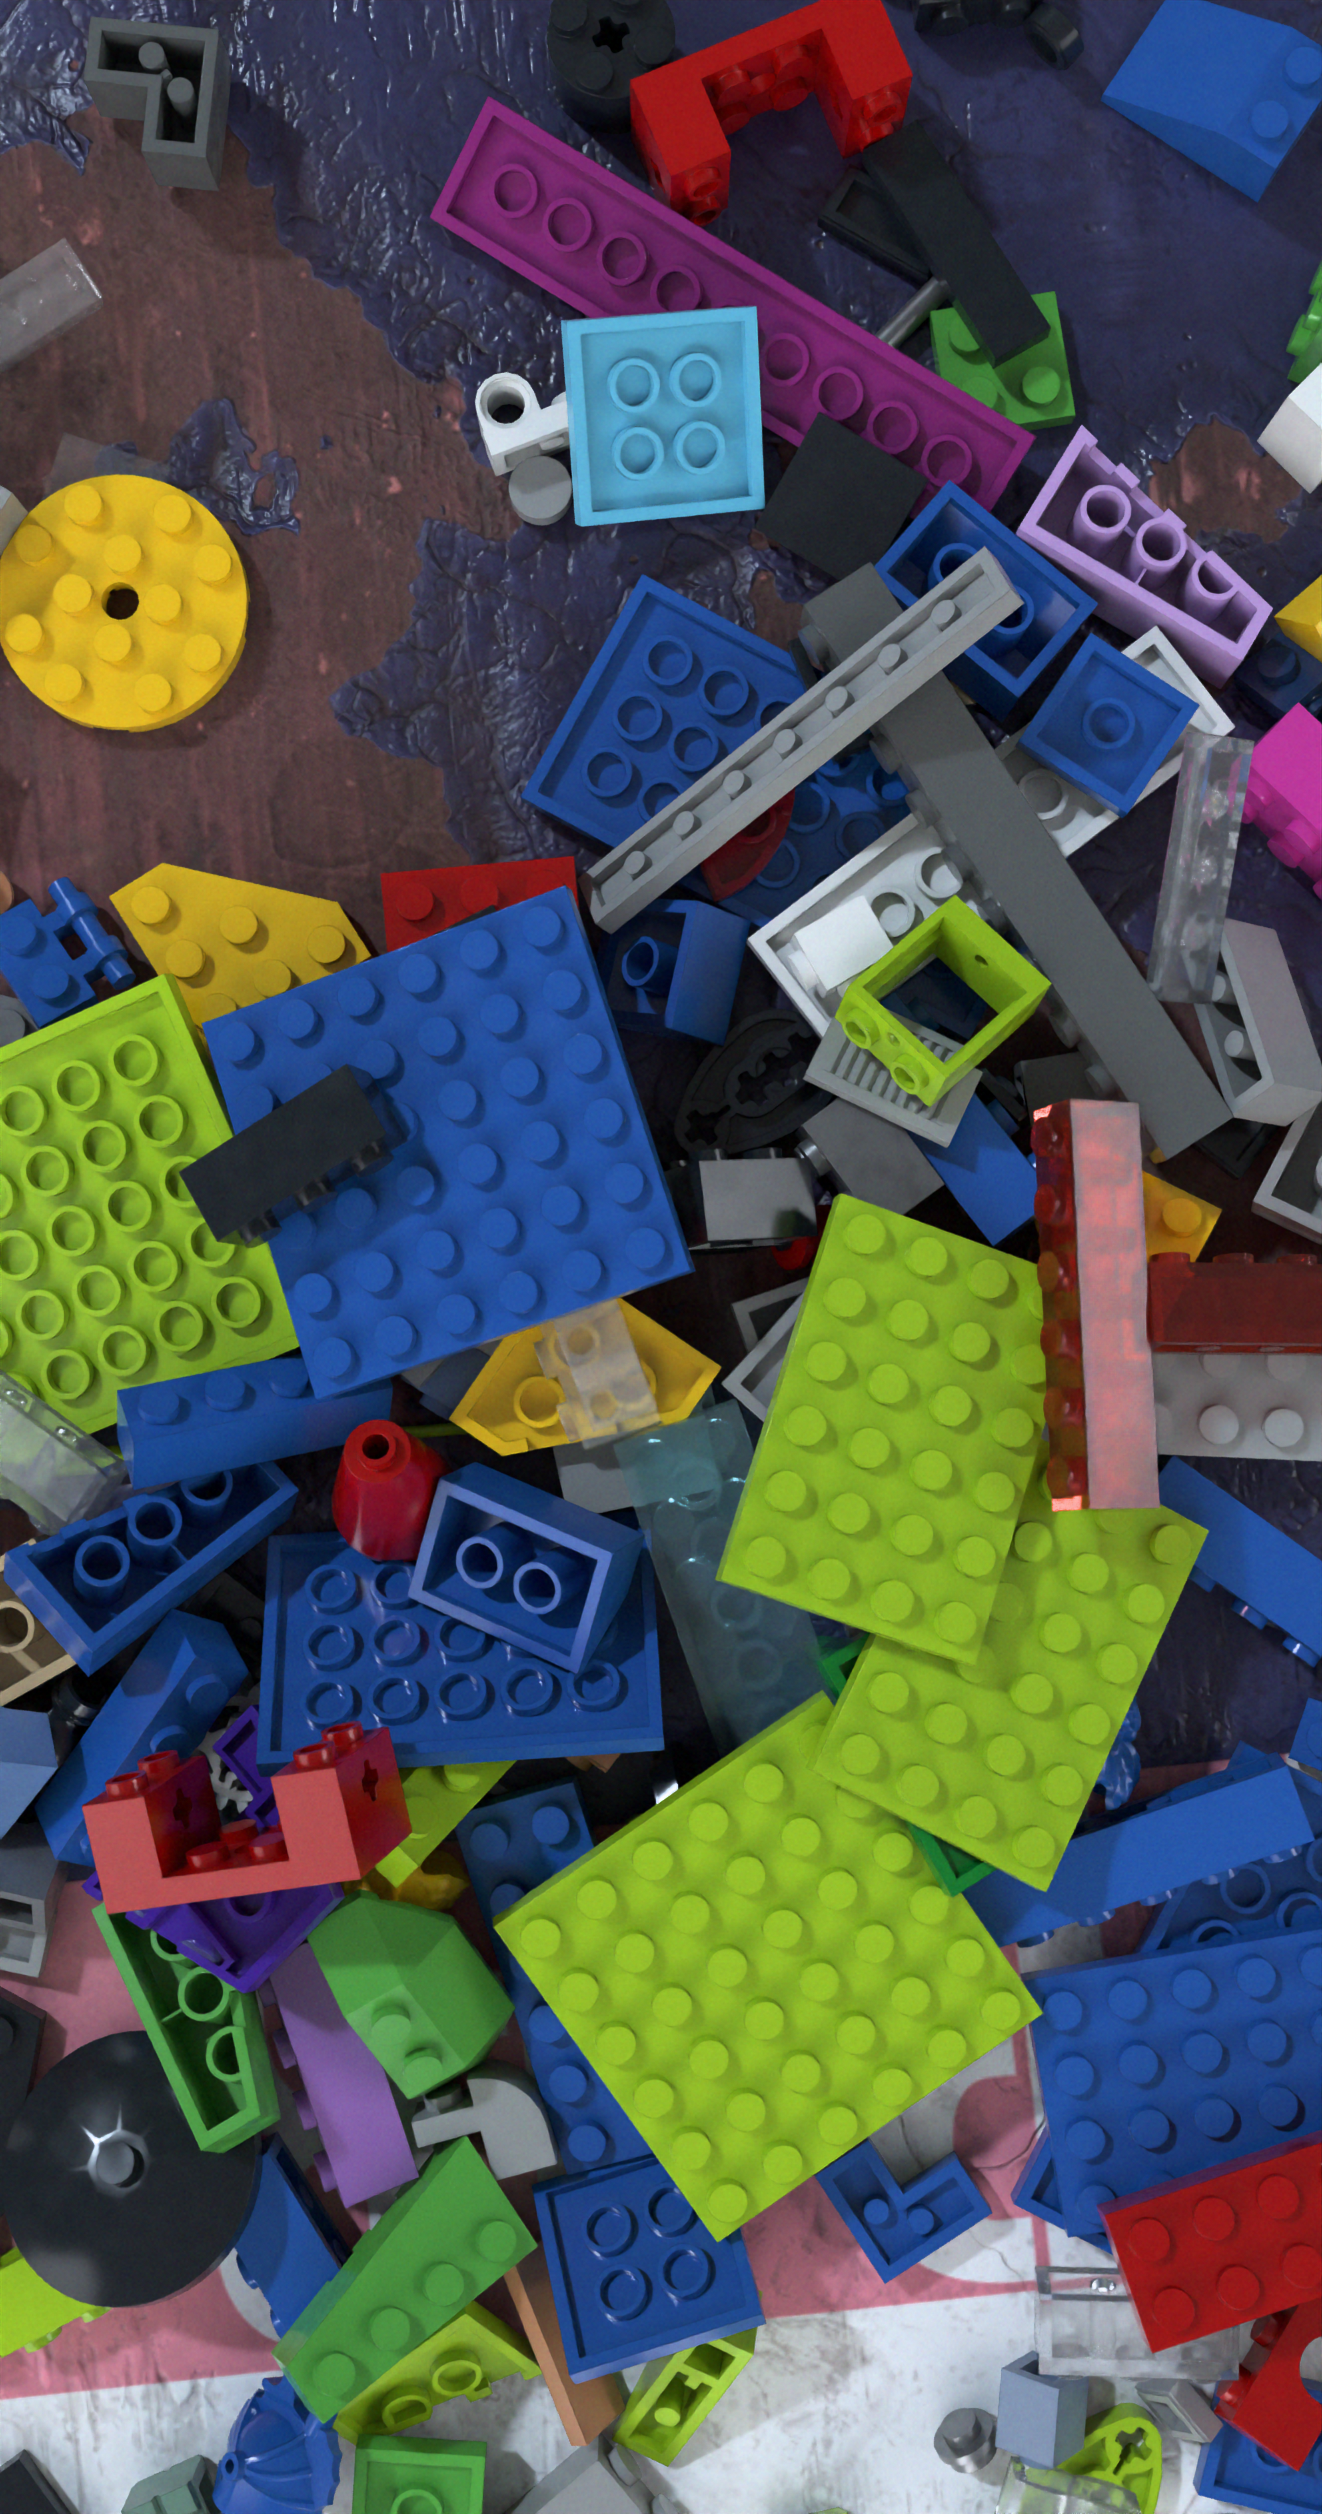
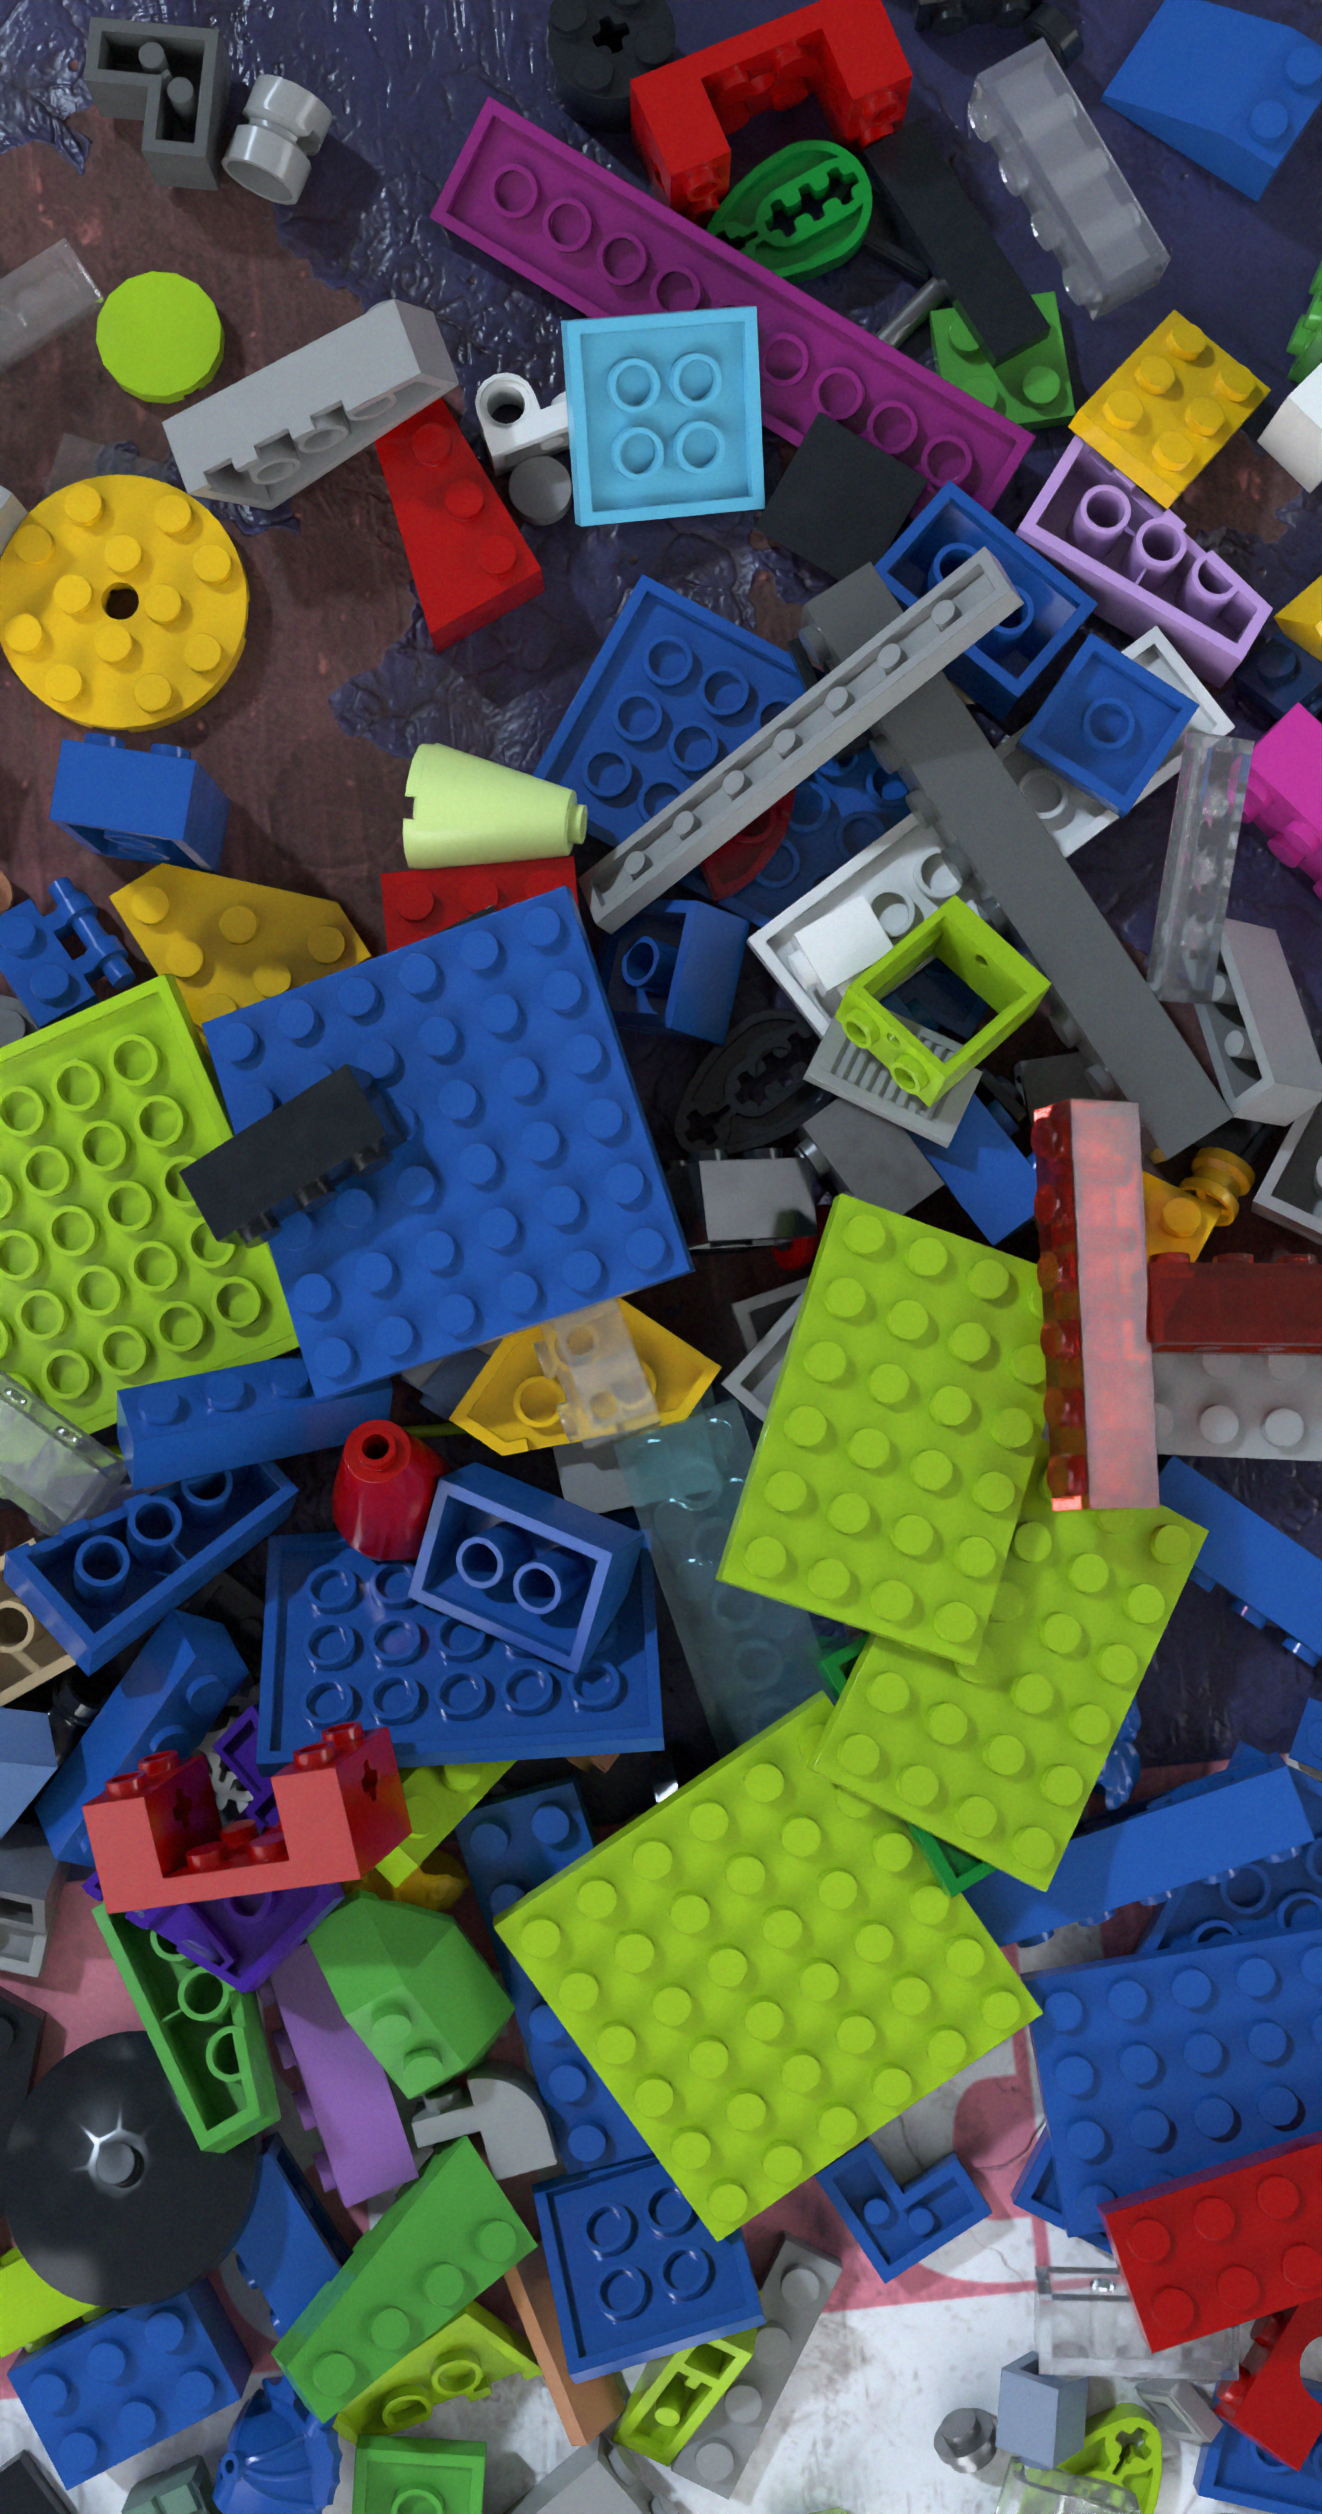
none -> blue brick [7,2276,254,2491]
none -> blue brick [49,733,231,875]
none -> lime tile [96,271,225,404]
none -> light grey wedge [162,299,459,510]
none -> light grey wheel [221,74,333,205]
none -> red wedge [374,397,545,654]
none -> yellowish green cone [403,743,588,870]
none -> light grey plate [671,2230,843,2500]
none -> green piece [706,140,872,284]
none -> clear brick [968,38,1171,321]
none -> yellow plate [1068,309,1271,509]
none -> yellow wheel [1178,1147,1255,1227]

